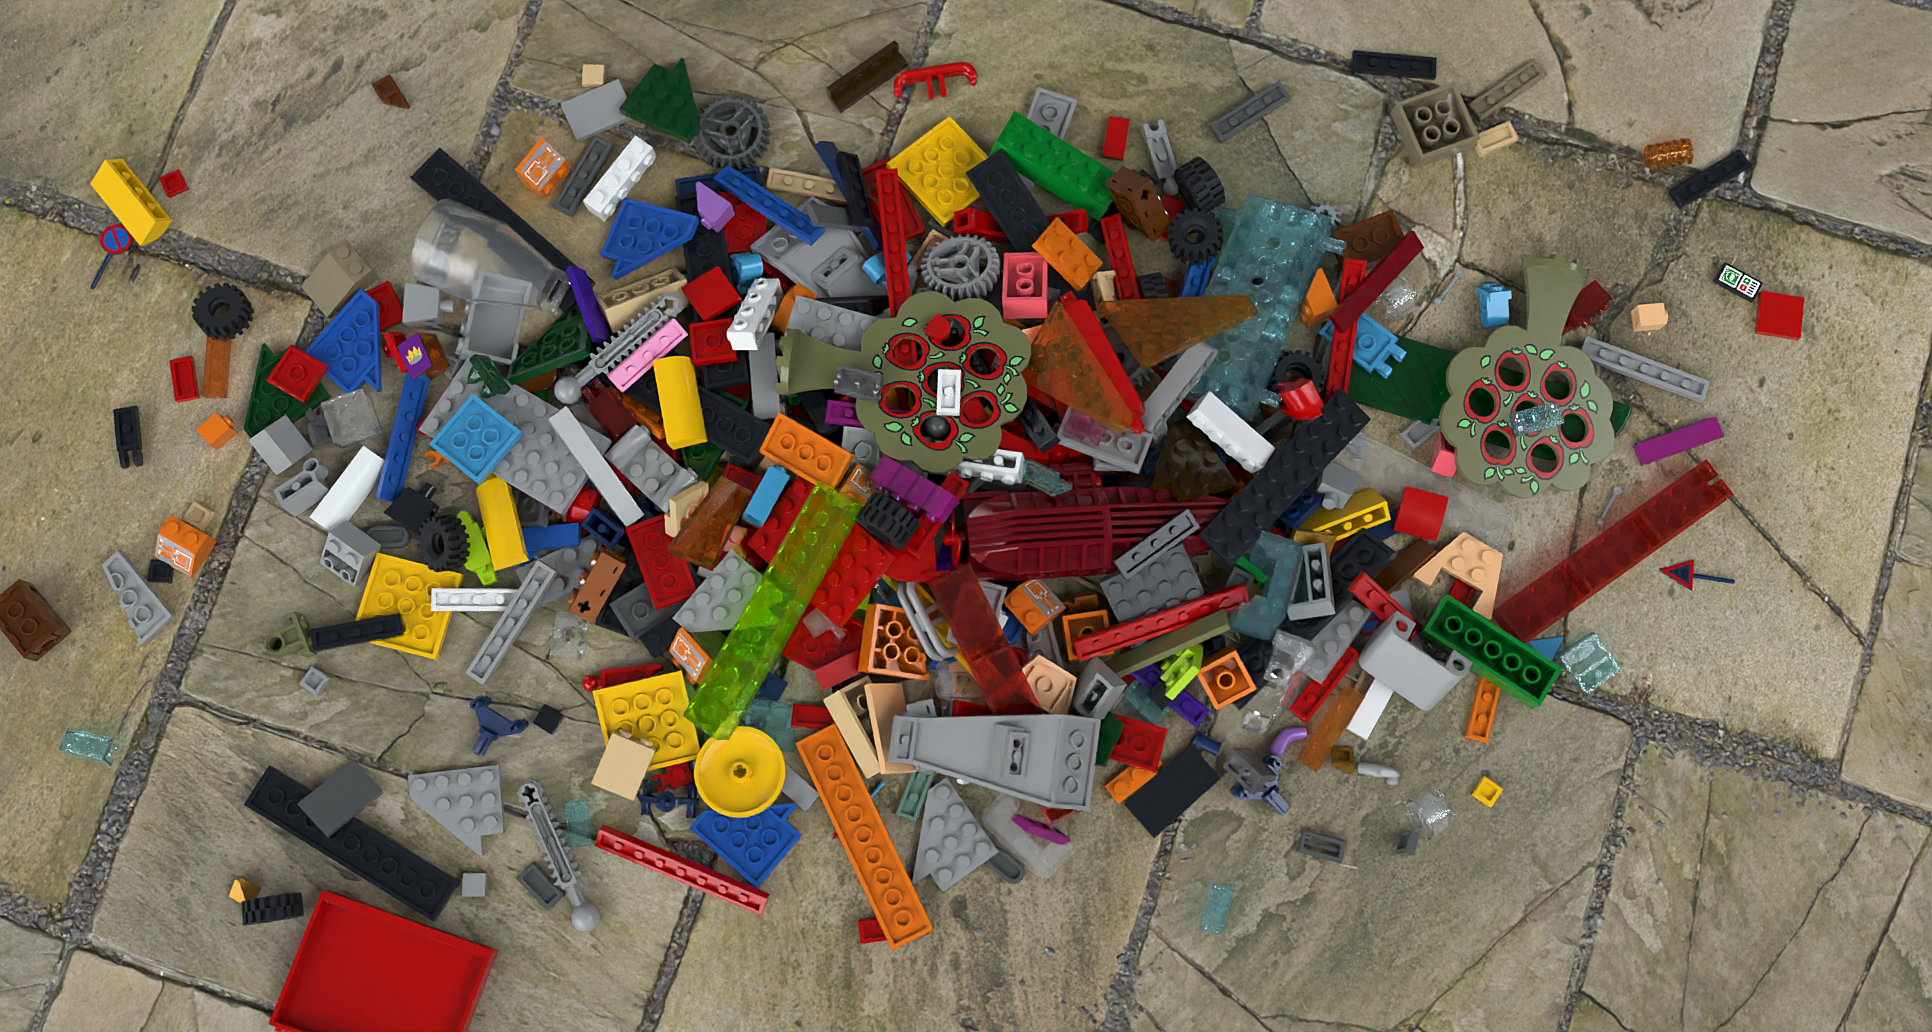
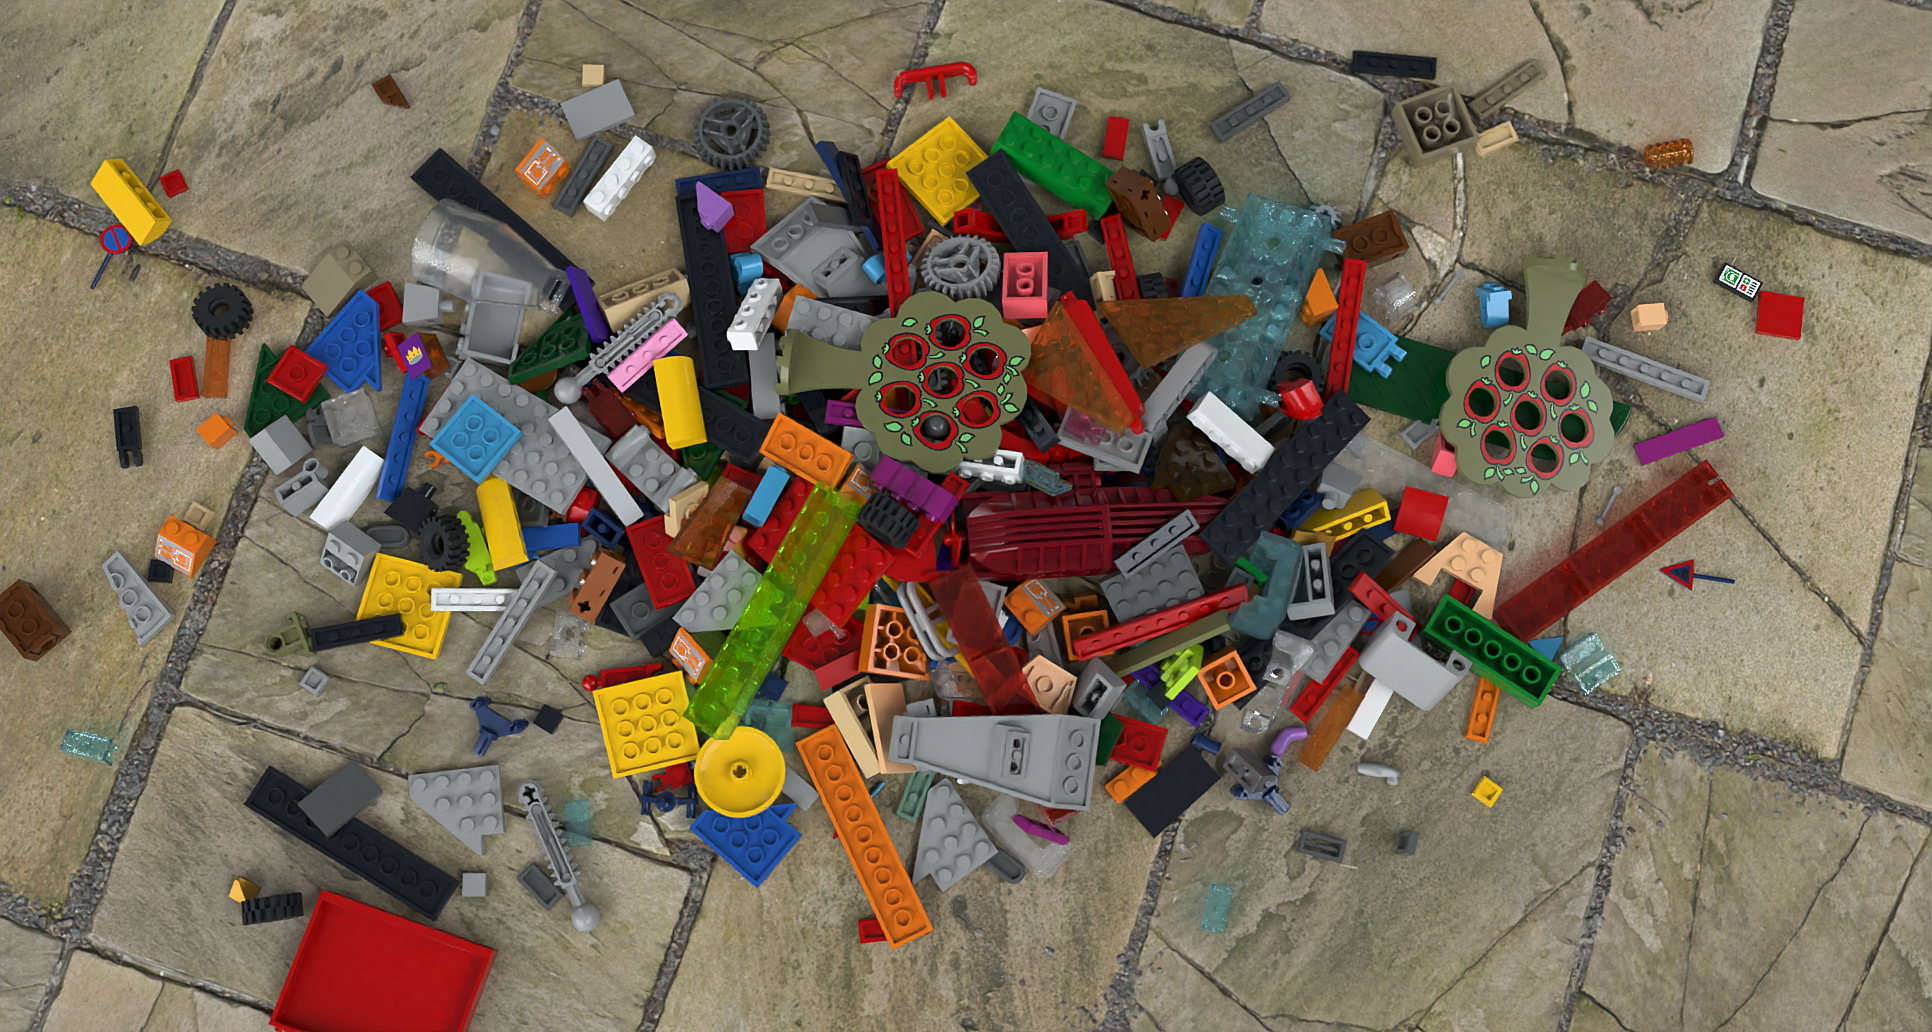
clear green tile [467,354,511,398] -> none
tan brick [591,729,657,801] -> none
red plate [595,824,770,916] -> none
blue wing [600,197,700,280] -> none
dark green wing [619,58,701,144] -> none
red tile [681,266,742,322] -> none
red tile [689,318,738,367] -> none
blue plate [713,165,825,246] -> none
dark brown fence [827,40,908,113] -> none
flat silver hinge [834,364,884,404] -> none
red tile [924,313,951,341] -> none
white plate [937,369,961,416] -> none
orange plate [1032,217,1103,292] -> none
black tyre [1168,208,1223,266] -> none
dark red tile [1328,231,1424,333] -> none
pearl gold slope [1330,746,1355,774] -> none
clear brick [1403,787,1457,841] -> none
clear light blue hinge [1508,403,1565,437] -> none
black tile [1668,149,1752,209] -> none

